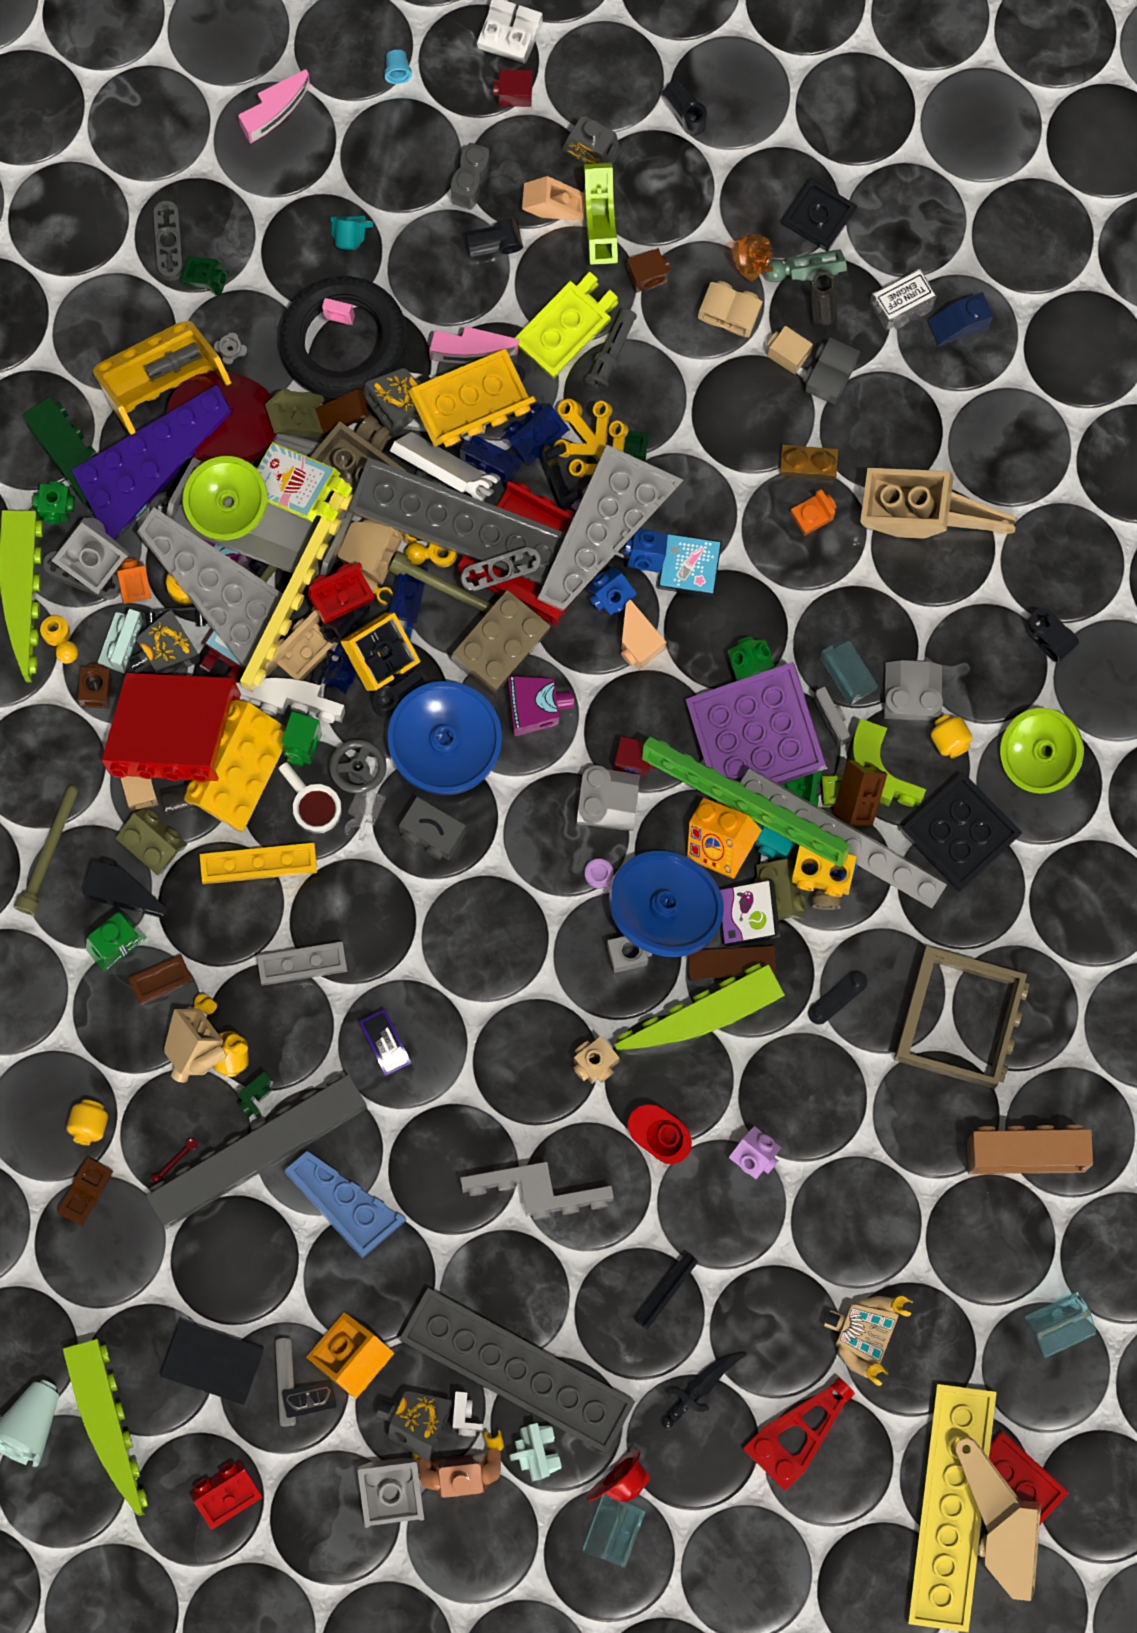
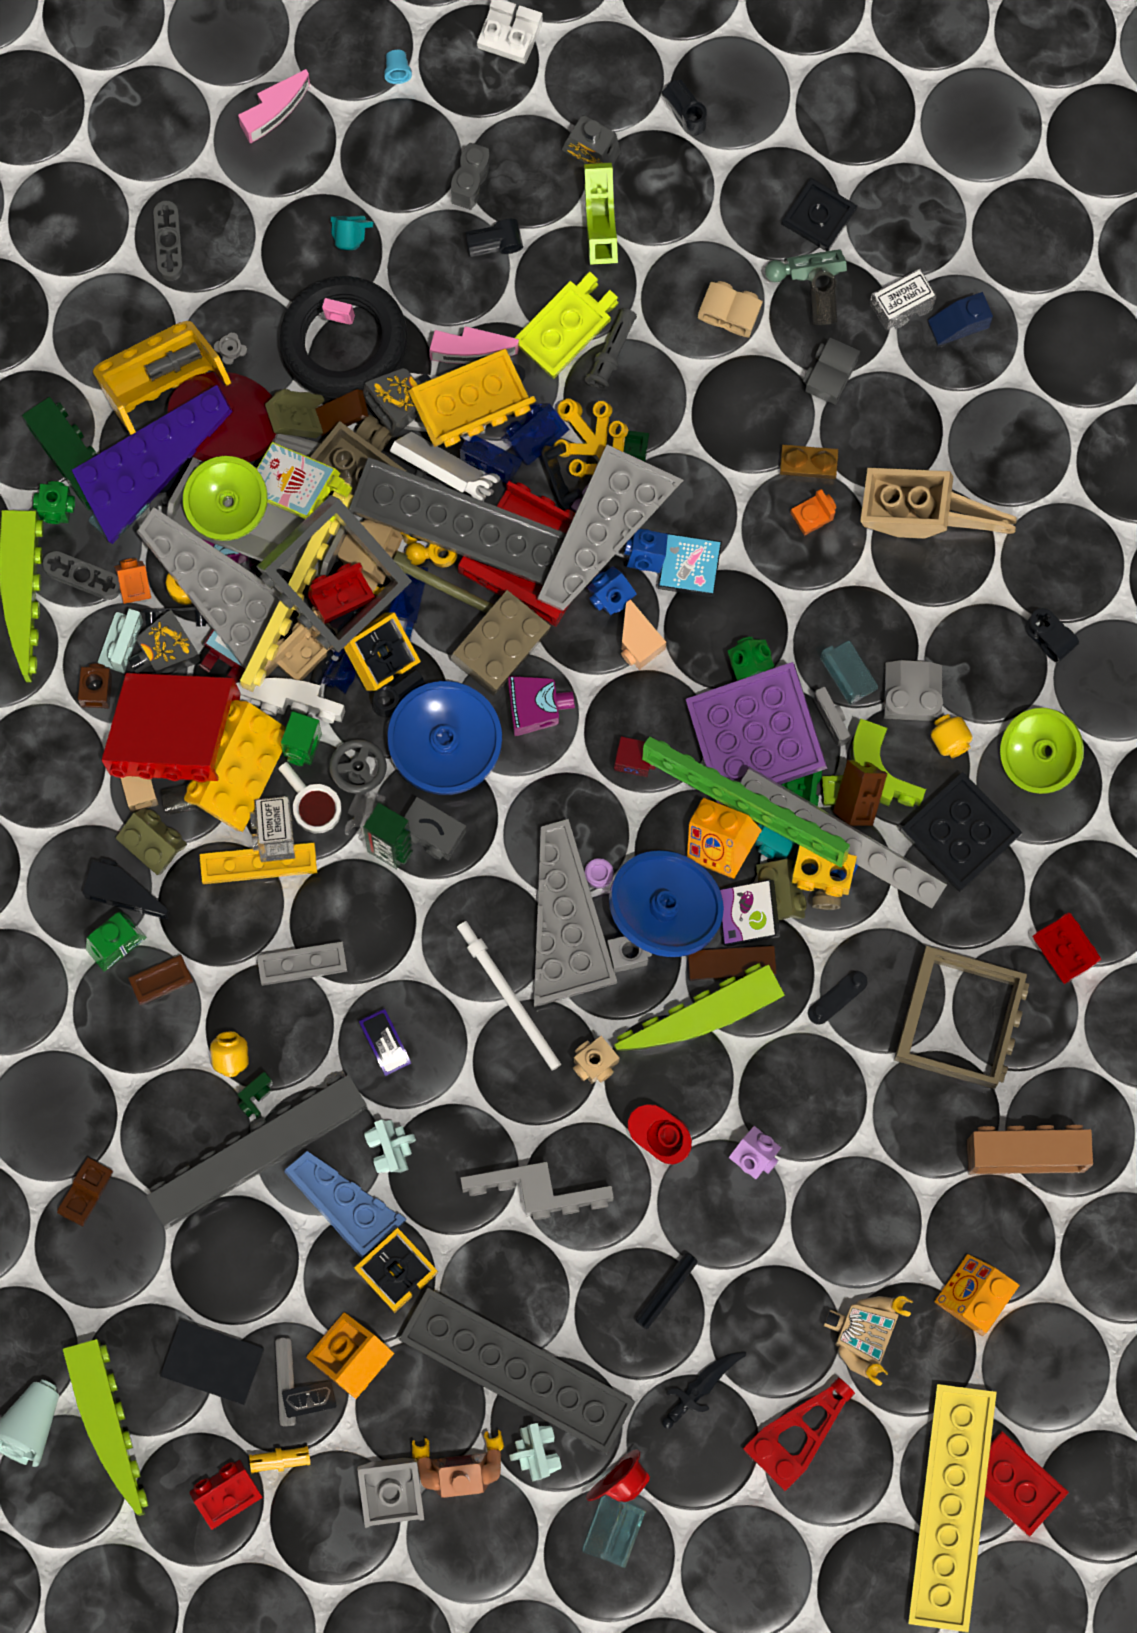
olive piece [13,785,78,916] -> none
yellow plate [40,615,78,664] -> none
light grey slope [52,517,130,594] -> none
yellow head [66,1100,108,1145] -> none
dark red hinge [150,1138,198,1185] -> none
tan torso [164,994,248,1083] -> none
dark green bracket [180,256,229,295] -> none
dark grey torso [377,1391,452,1461] -> none
white bracket [452,1392,483,1437] -> none
dark grey beam [460,547,541,591] -> none
dark red brick [493,69,532,107] -> none
light nougat slope [522,176,585,221] -> none
light grey slope [577,765,640,831] -> none
reddish brown brick [626,248,671,293] -> none
clear orange piece [730,234,773,282] -> none
tan brick [767,326,813,375] -> none
tan slope [956,1437,1041,1601] -> none
clear light blue panel [1025,1292,1096,1358] -> none
none -> yellow pin [249,1446,310,1474]
none -> brick [250,796,295,862]
none -> dark grey window [256,495,412,653]
none -> piece [354,1228,438,1313]
none -> dark green brick [363,802,413,870]
none -> light aqua hips [364,1119,416,1173]
none -> white bar [457,921,561,1071]
none -> light grey wing [534,819,617,1007]
none -> light orange slope [934,1254,1020,1336]
none -> red bracket [1032,912,1101,984]

